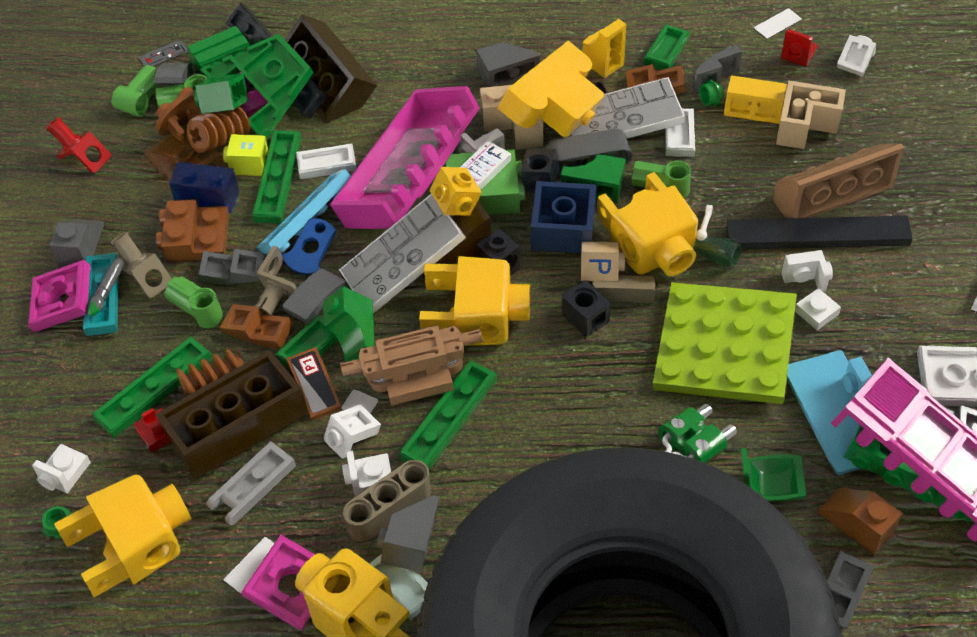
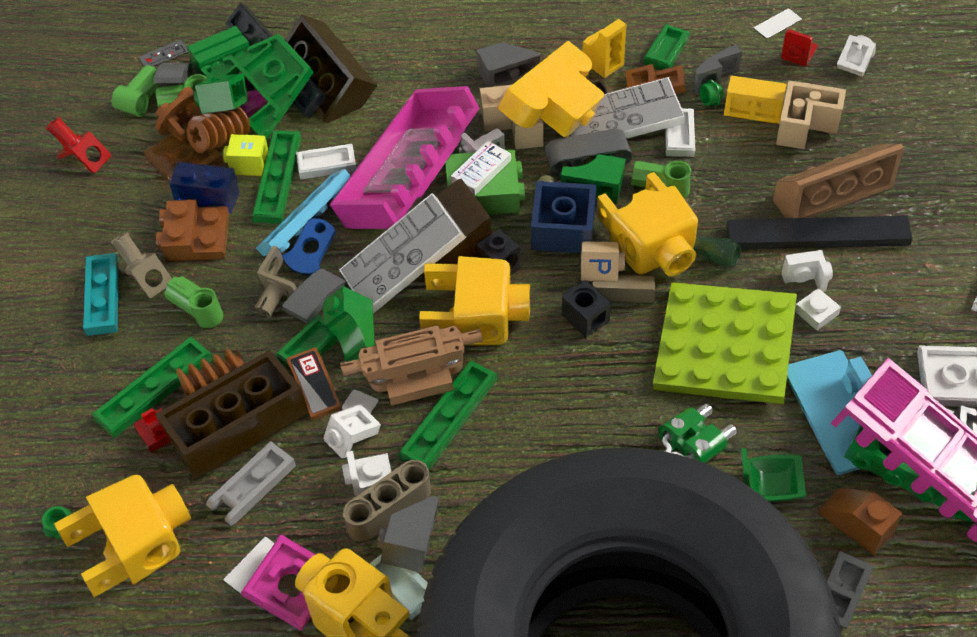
dark pink piece [28,260,91,332] -> none
white bracket [32,444,91,493] -> none
dark grey slope [49,219,104,268] -> none
dark grey piece [88,257,124,316] -> none
dark grey slope [198,248,264,284] -> none
dark orange slope [220,304,294,349] -> none
yellow brick [430,167,482,216] -> none
black brick [520,148,560,194] -> none
white hinge [696,205,713,241] -> none

